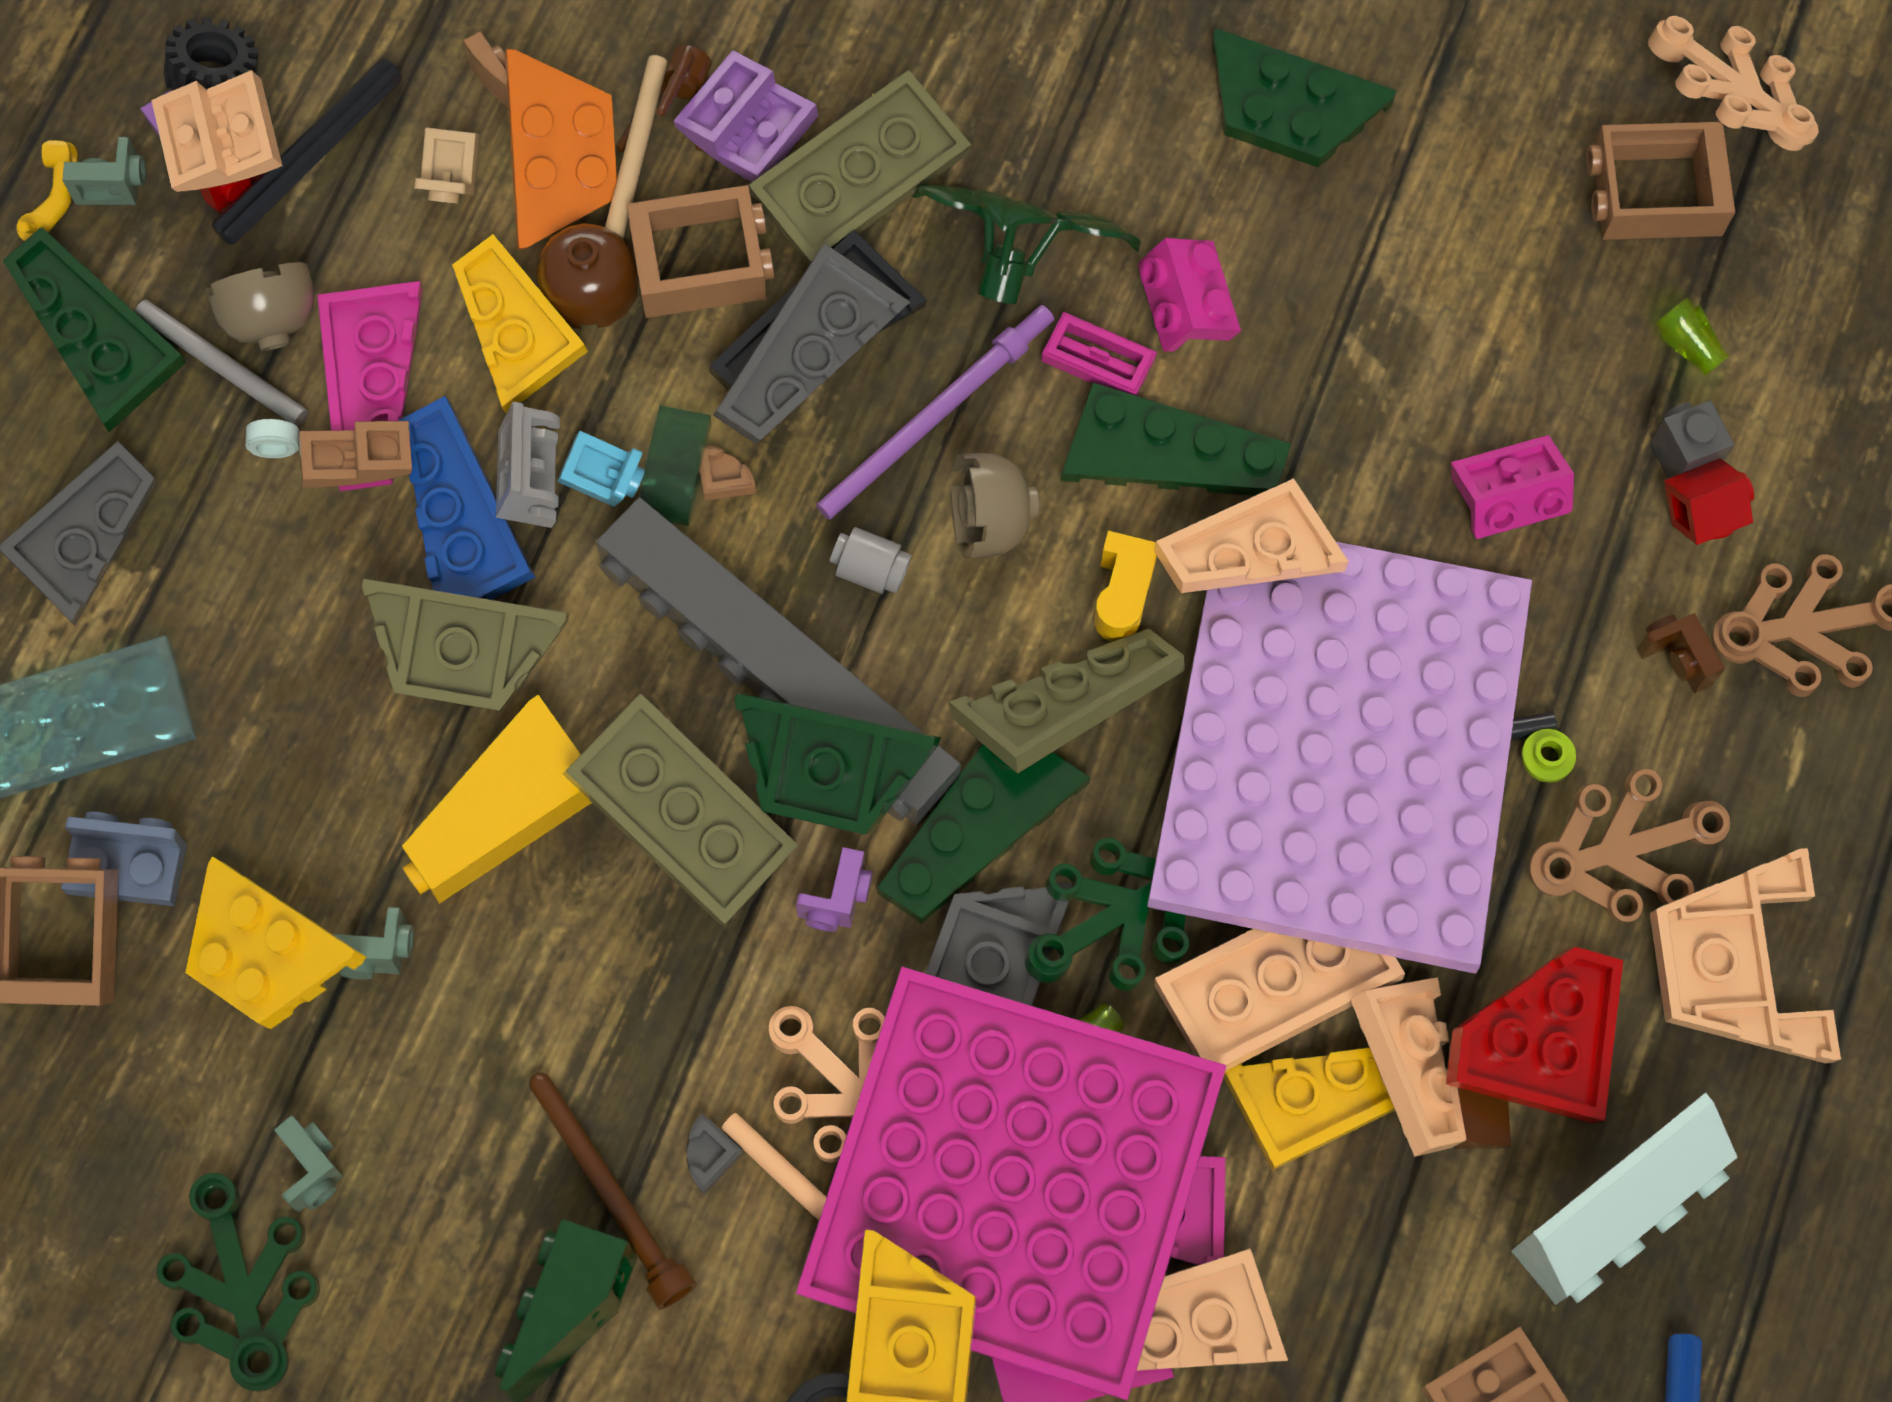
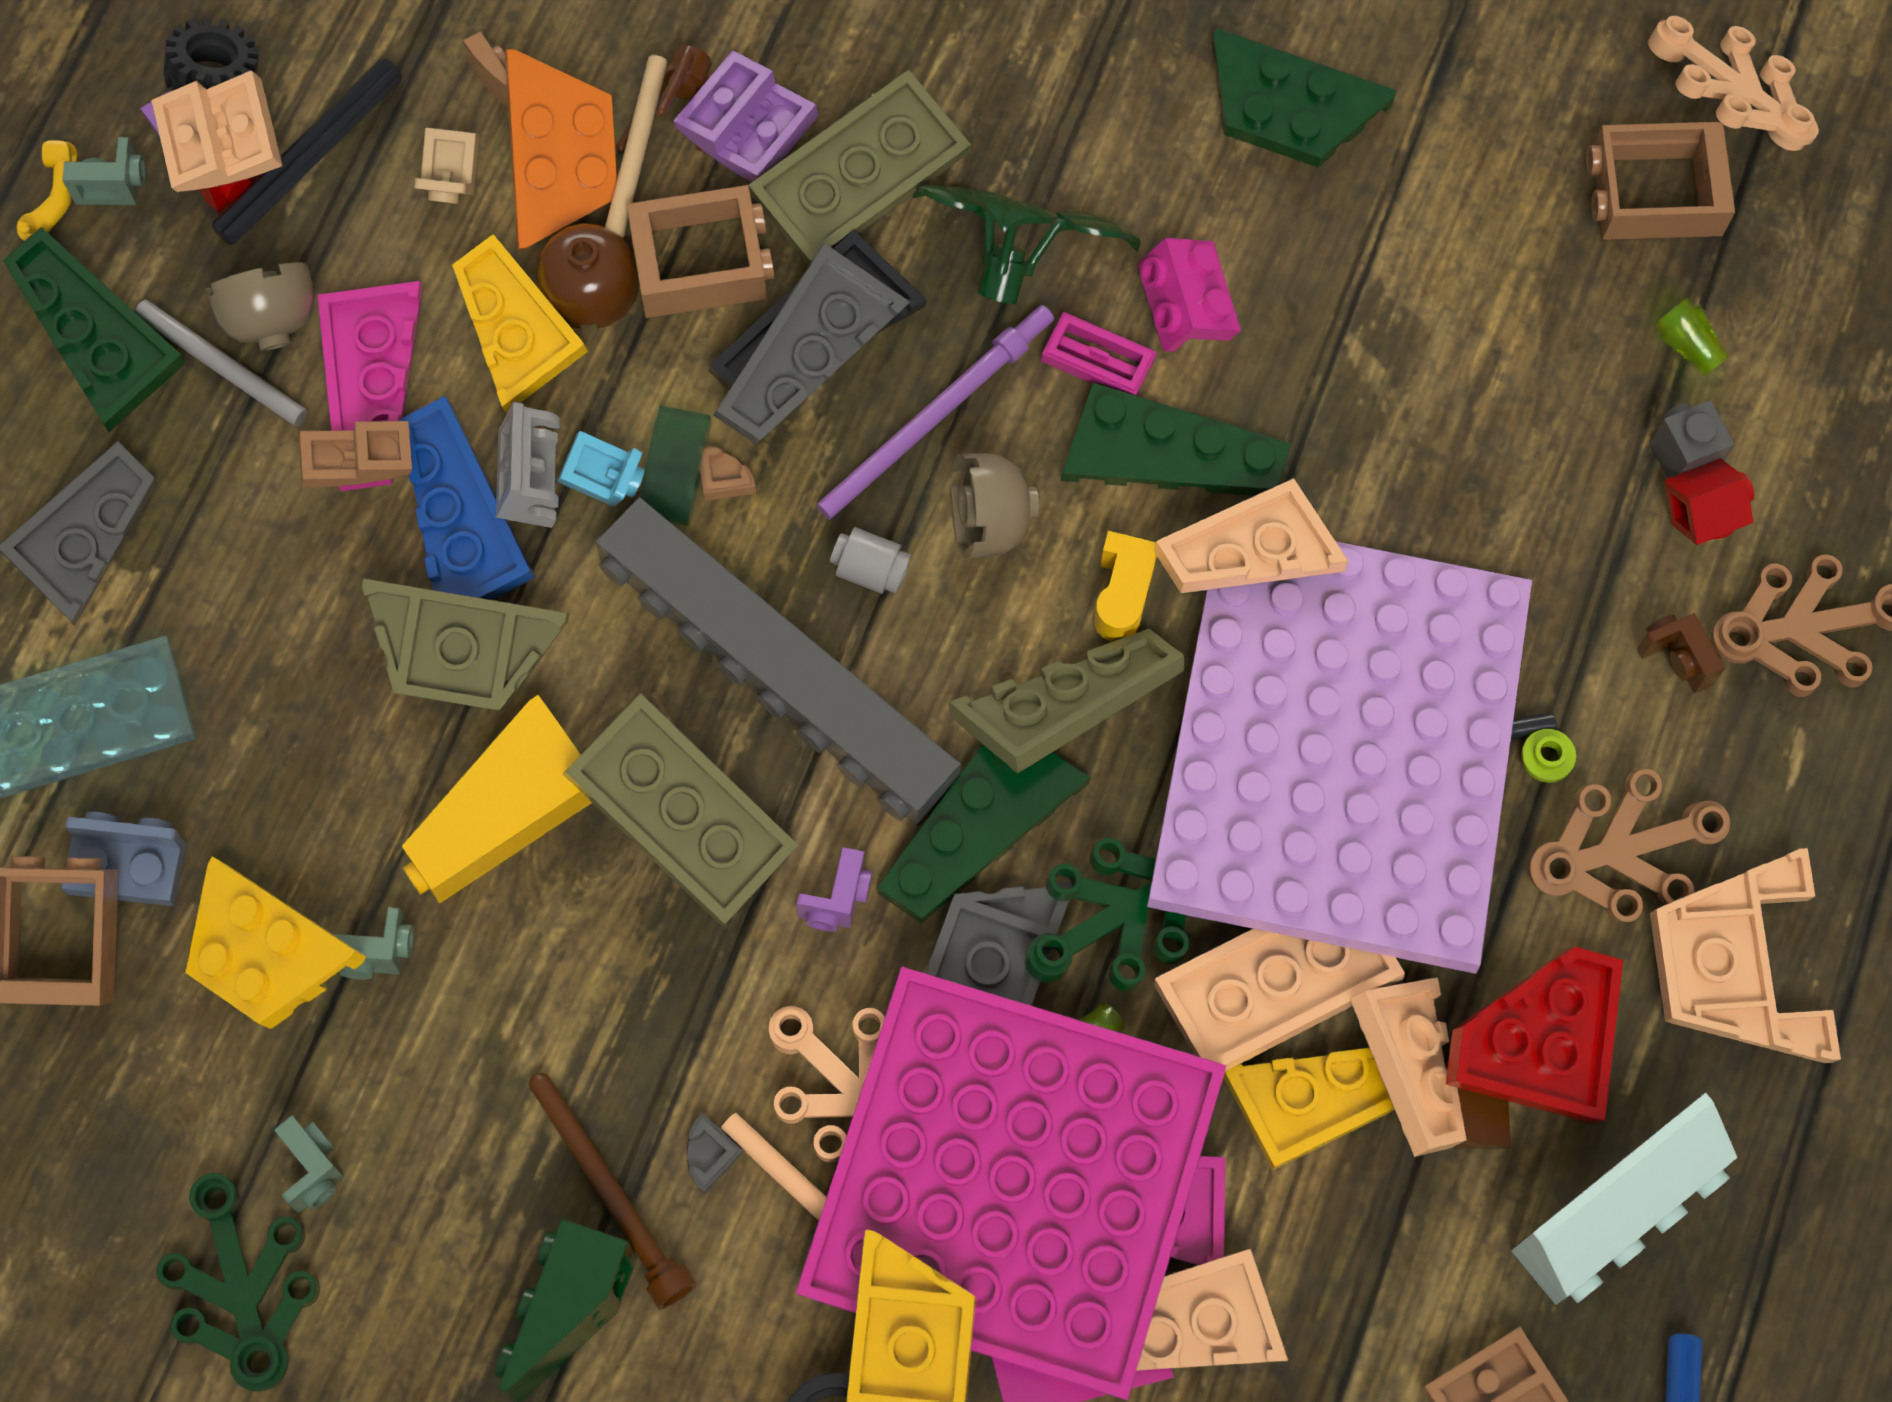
light aqua tile [245,419,299,458] -> none
dark green wing [735,693,941,835] -> none
dark pink bracket [1451,435,1574,539] -> none

